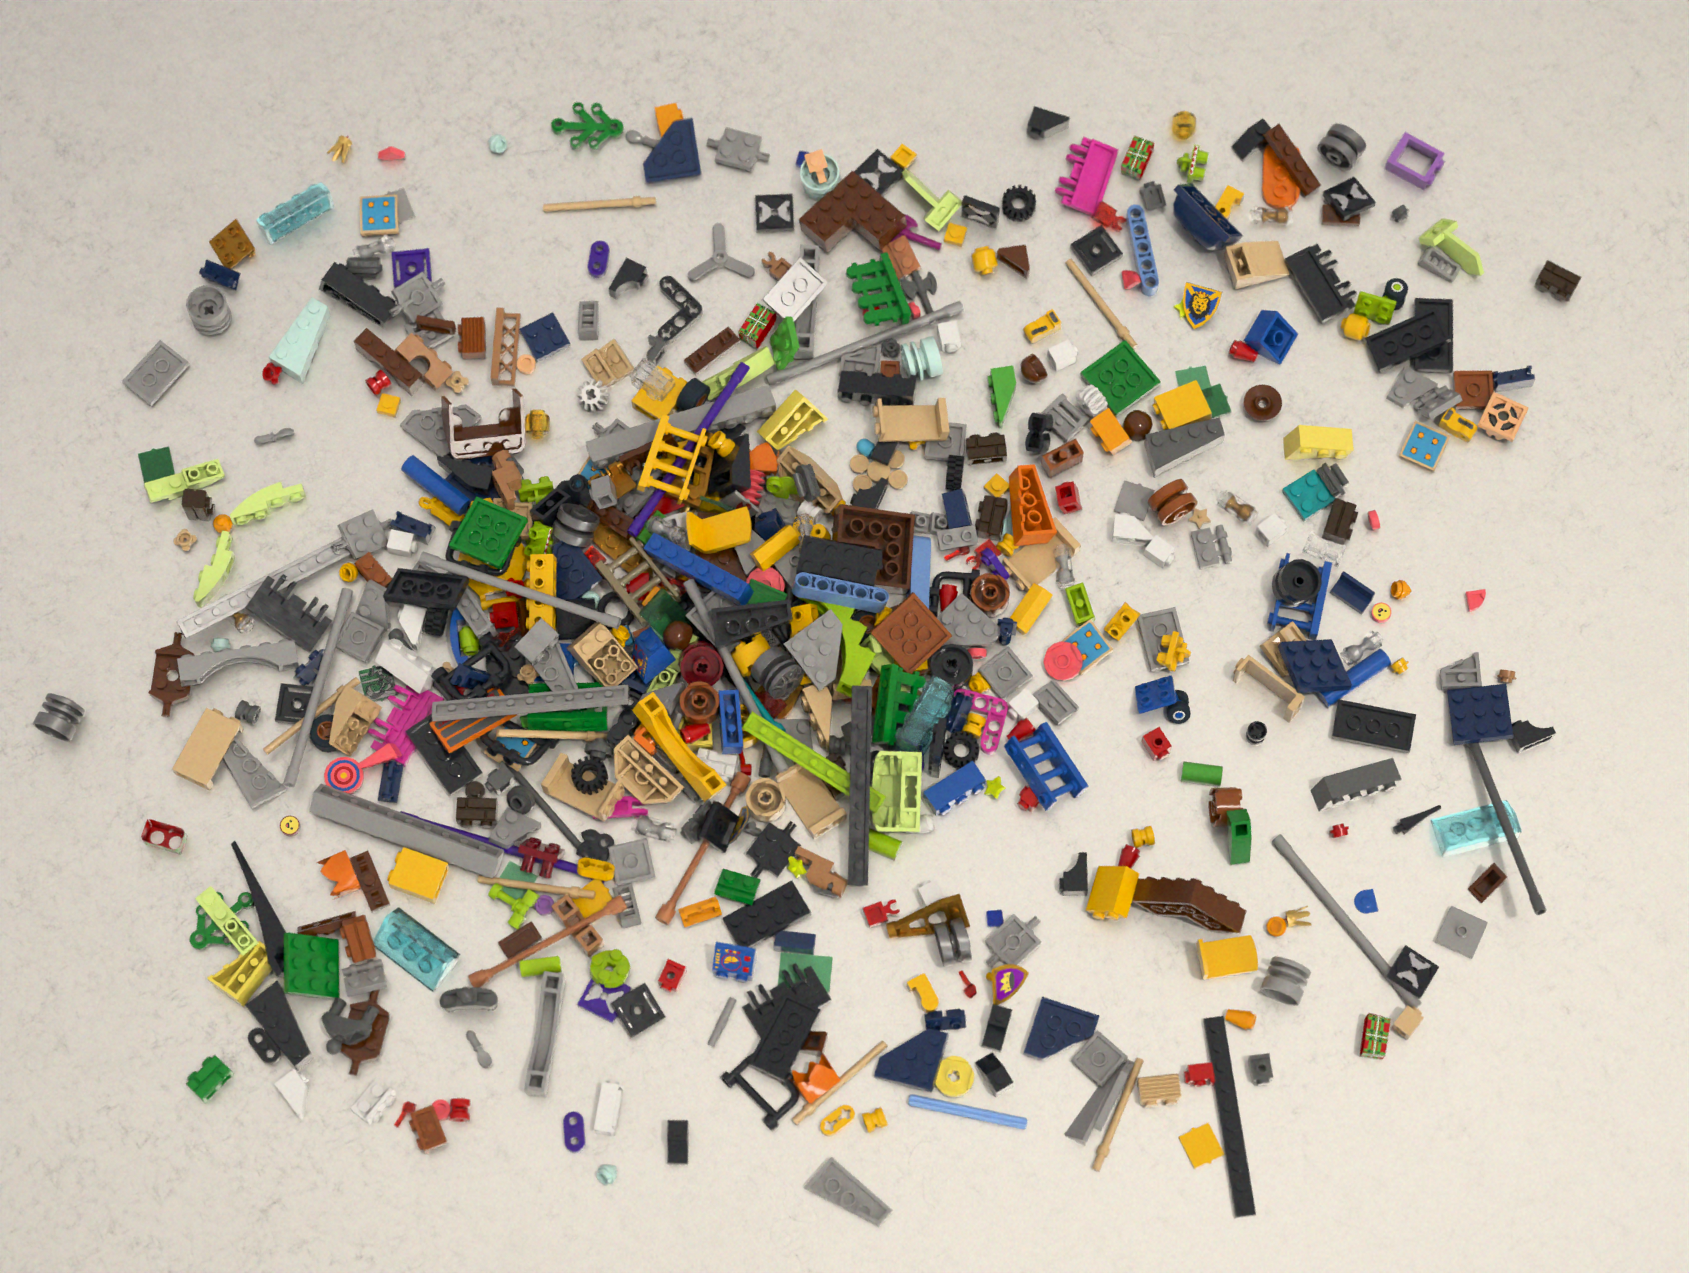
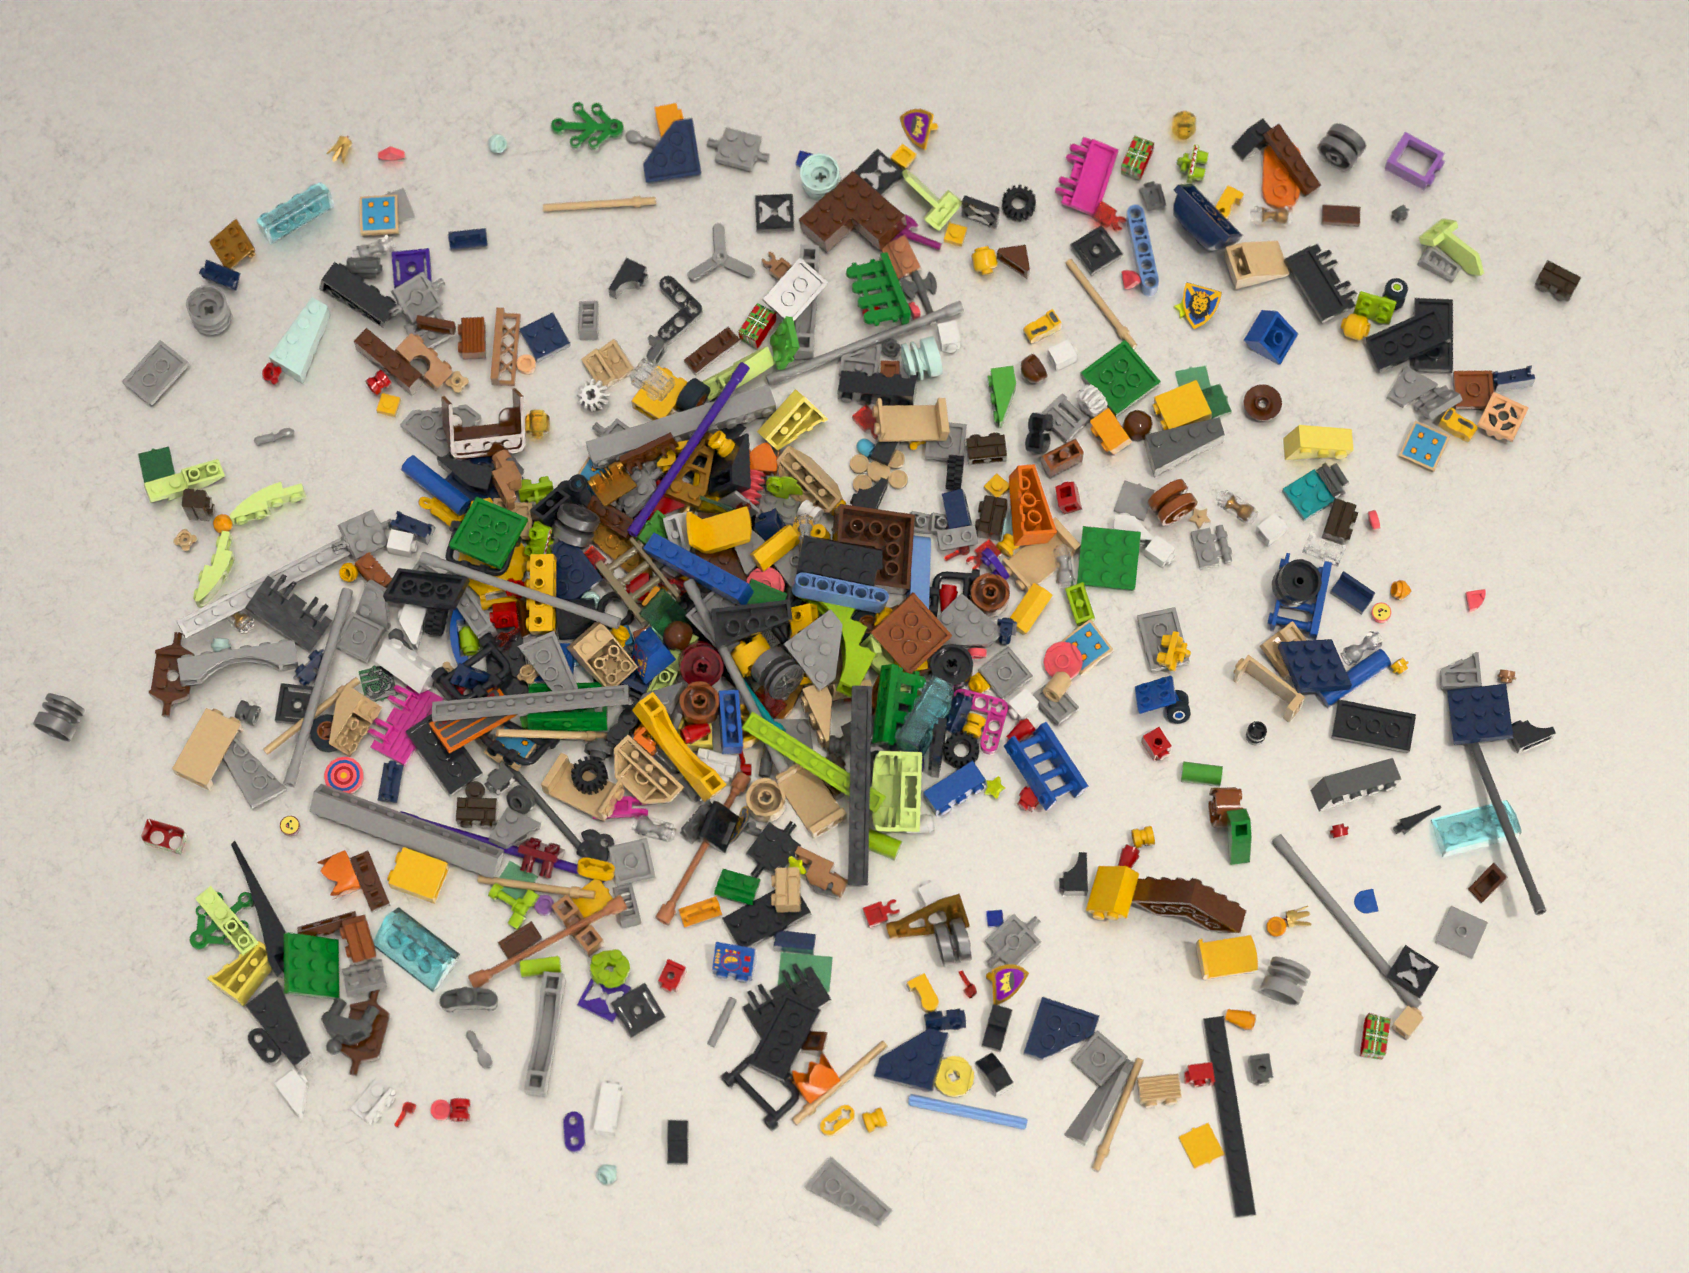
green brick [186,1055,234,1103] -> none
coral slope [358,743,402,768] -> none
dark orange bracket [409,1105,448,1154] -> none
light grey brick [515,618,559,664] -> none
dark purple plate [588,241,610,278] -> none
light grey brick [589,475,618,509] -> none
yellow fence [636,414,708,505] -> none
clear piece [646,516,687,546] -> none
dark grey piece [792,464,821,502] -> none
light nougat plate [804,149,828,184] -> none
black slope [1027,106,1070,139] -> none
yellow hips [1104,602,1141,641] -> none
red cone [1228,340,1258,362] -> none
black piece [1323,177,1376,221] -> none
none -> dark blue hinge [448,228,488,250]
none -> tan brick [771,867,801,913]
none -> clear red plate [852,405,878,439]
none -> shield [900,109,938,150]
none -> tan brick [1043,672,1072,702]
none -> green plate [1077,526,1141,590]

